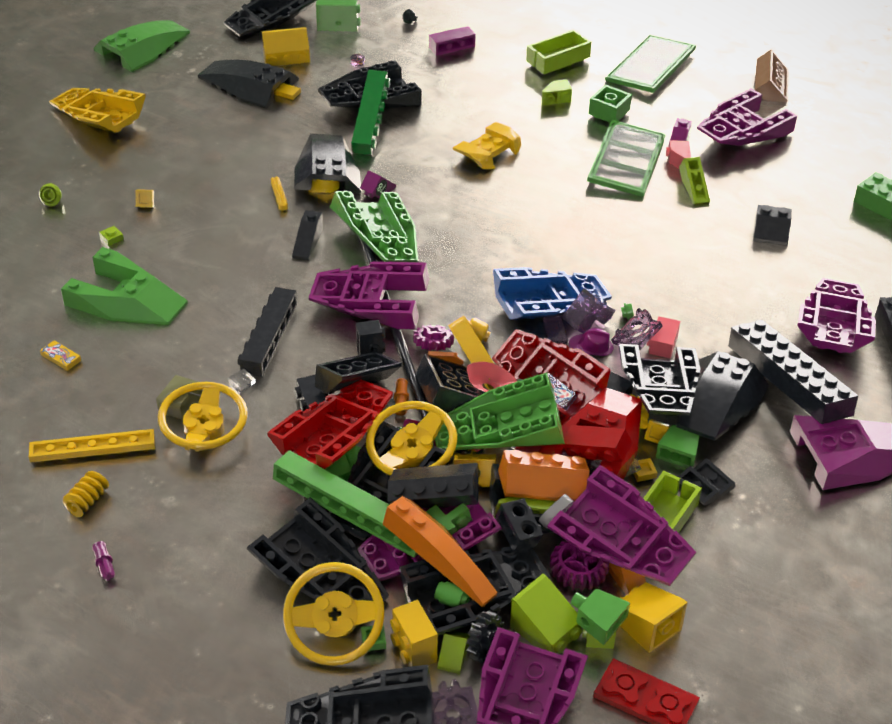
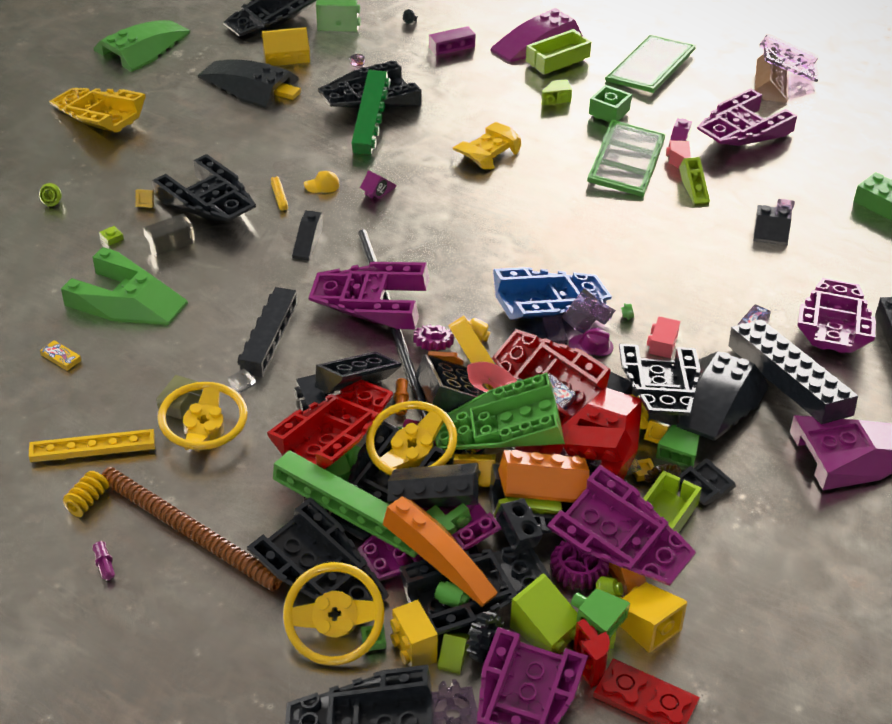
black wedge [294,133,361,194] -> none
bright green wedge [330,191,418,262] -> none
black brick [356,320,386,355] -> none
light grey beam [538,494,574,529] -> none
clear purple piece [611,308,663,350] -> none
none -> dark orange piece [102,467,282,591]
none -> clear smoke piece [143,214,195,256]
none -> black wedge [152,154,256,221]
none -> magenta wedge [490,8,583,62]
none -> red brick [573,619,610,688]
none -> lime cone [596,576,624,598]
none -> dark brown gear [644,464,681,484]
none -> tile [738,304,771,325]
none -> clear purple fence [759,33,819,83]
none -> clear purple tile [775,198,795,211]

